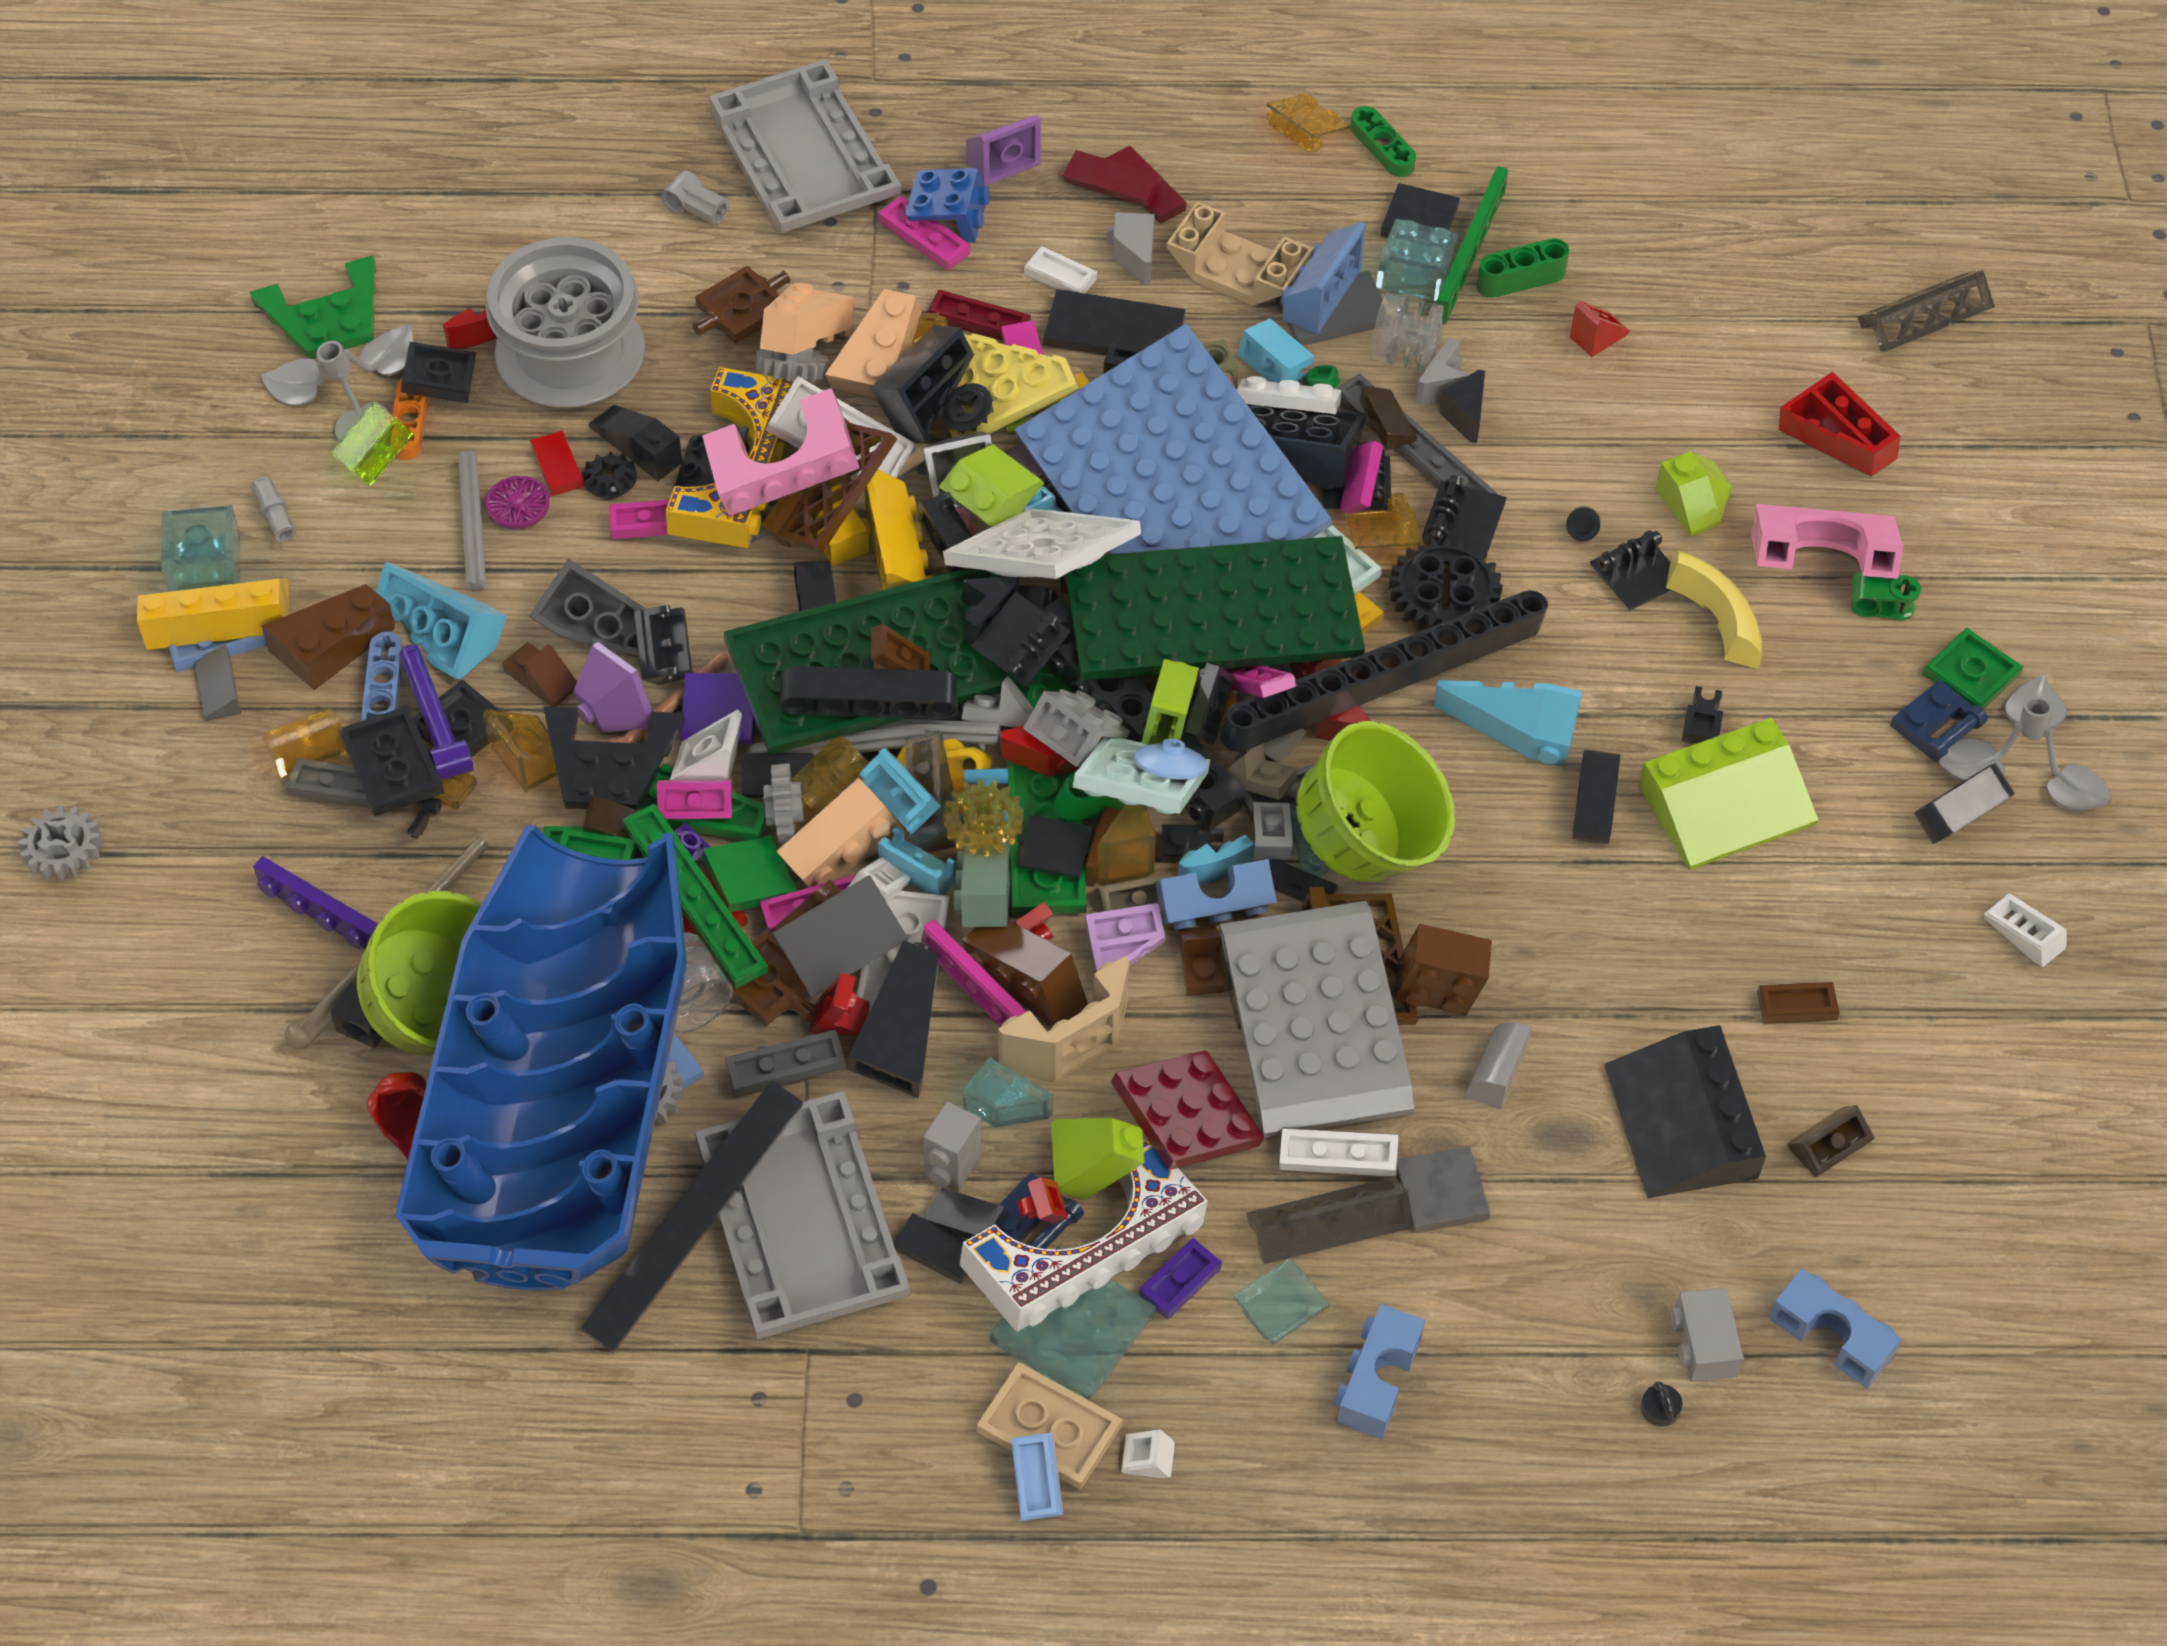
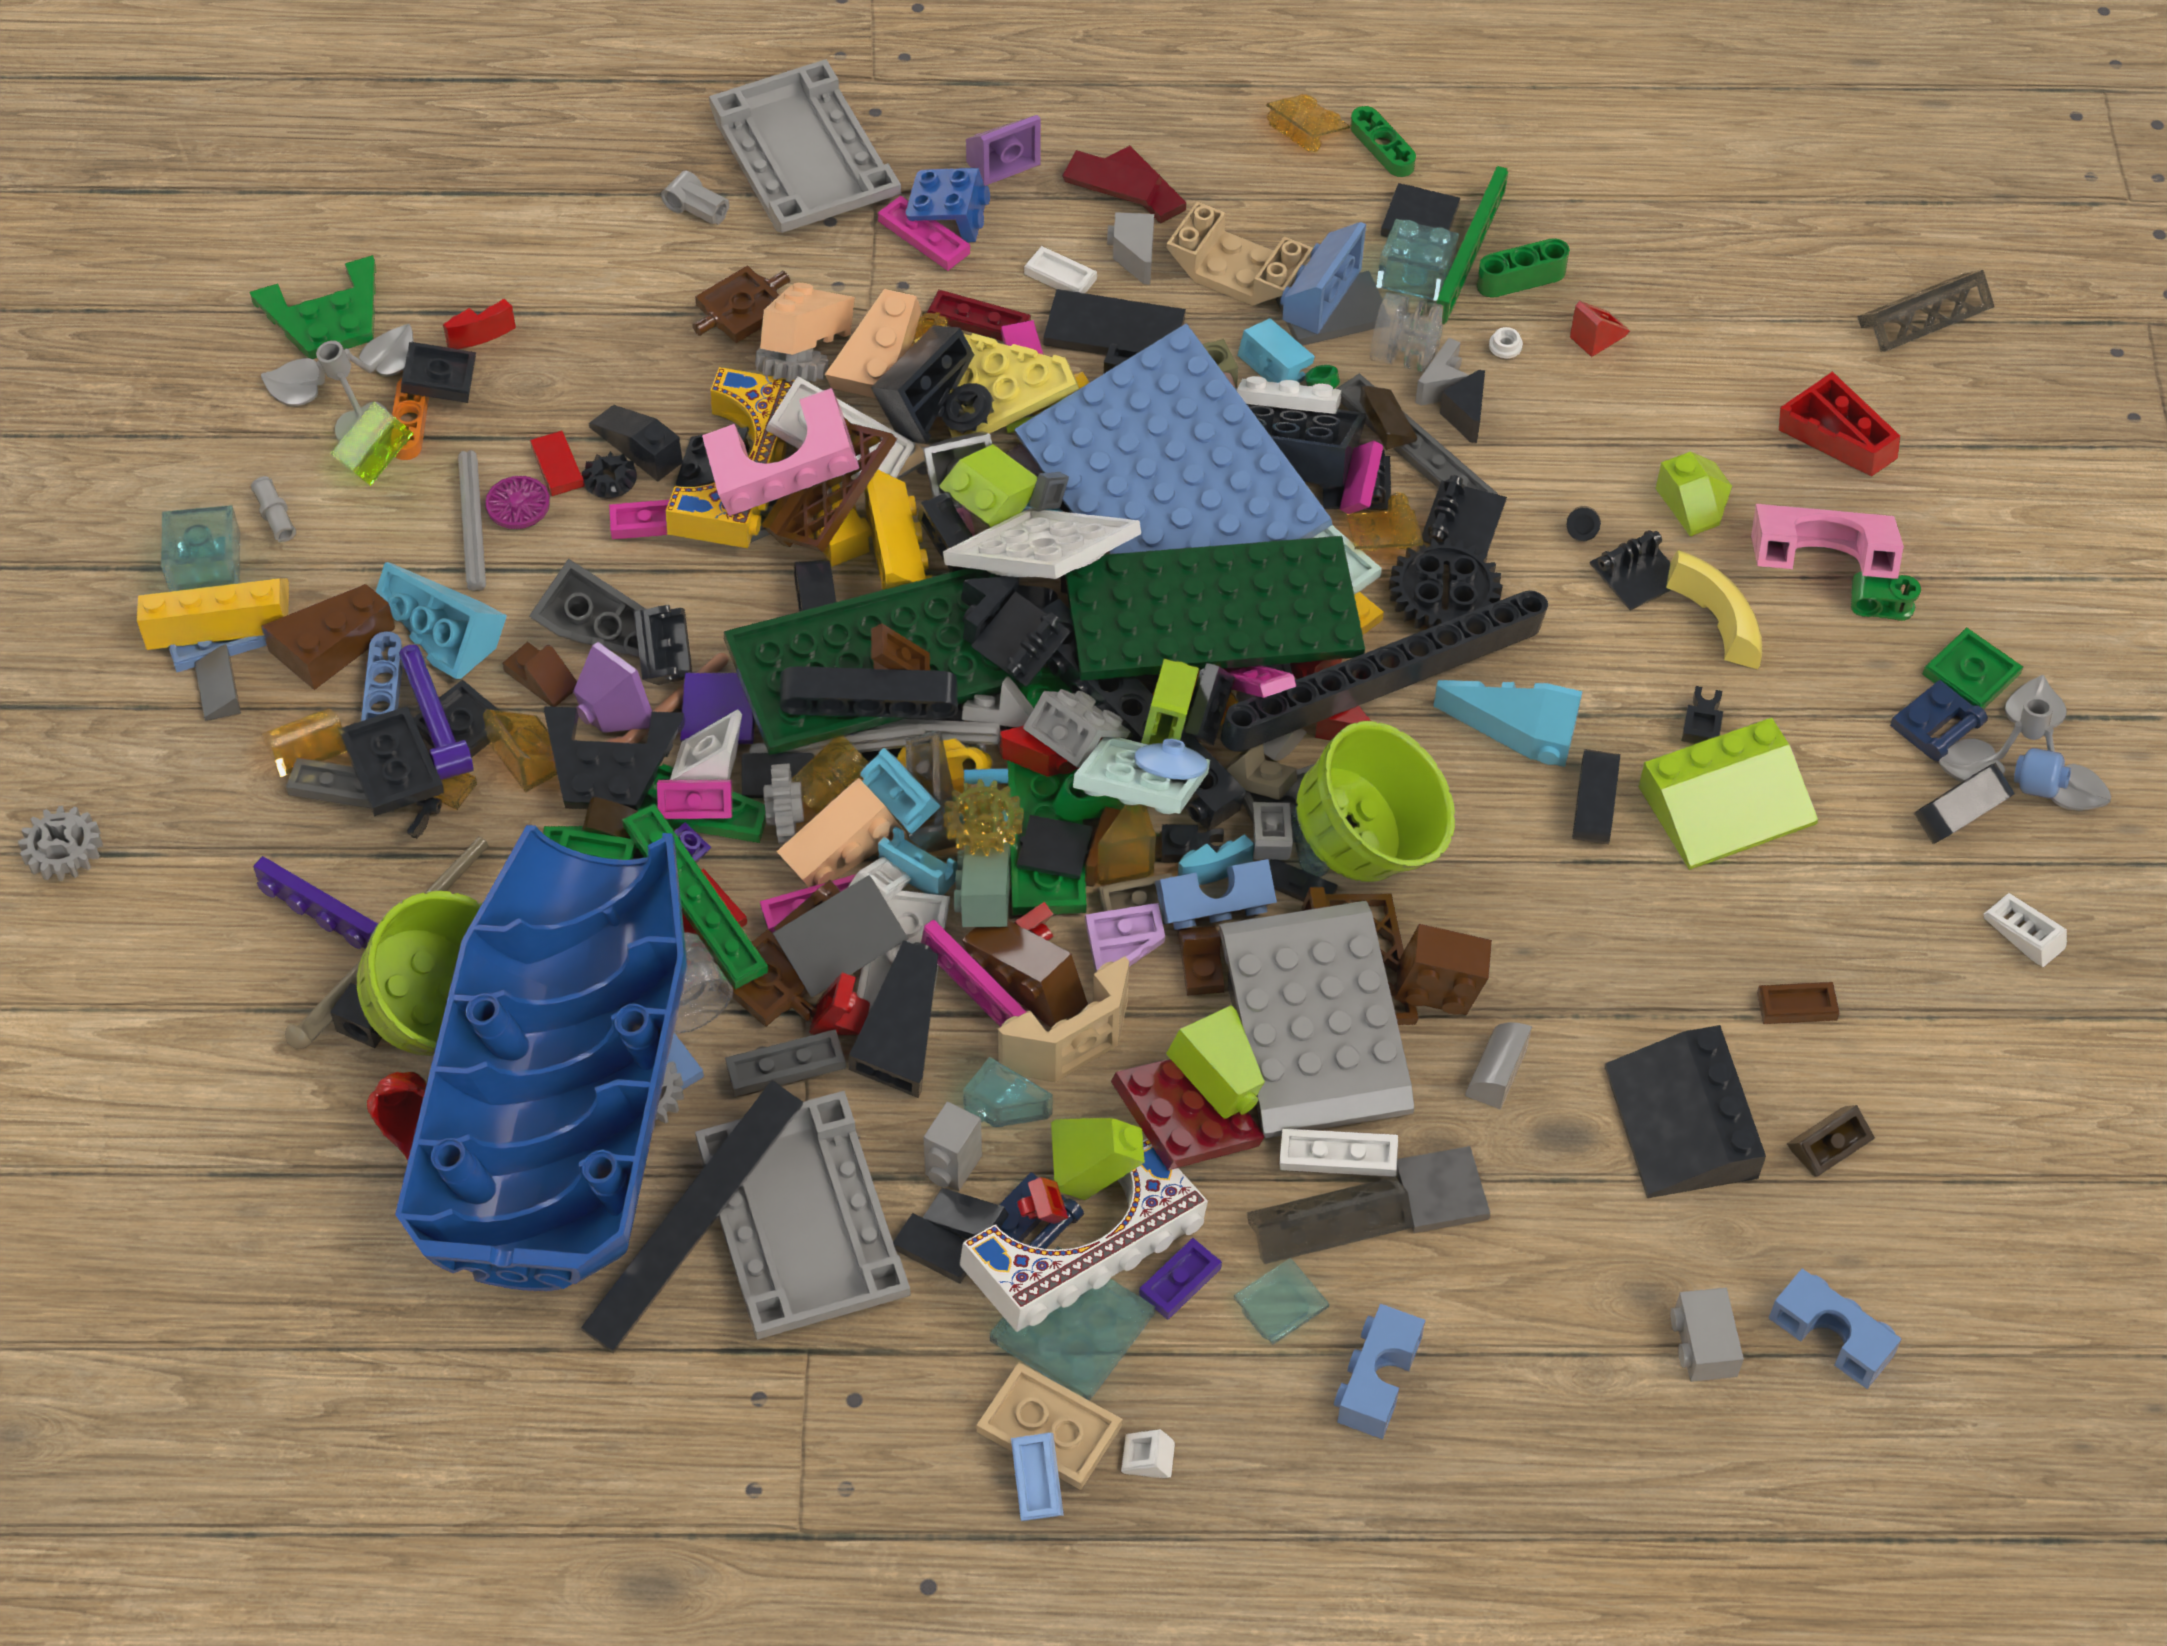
light grey wheel [486,237,645,408] -> none
green tile [701,835,798,912] -> none
black tile [1641,1381,1683,1426] -> none
none -> dark grey tile [1029,472,1069,510]
none -> lime slope [1166,1005,1265,1119]
none -> white plate [1489,327,1523,359]
none -> medium blue head [2014,748,2071,798]

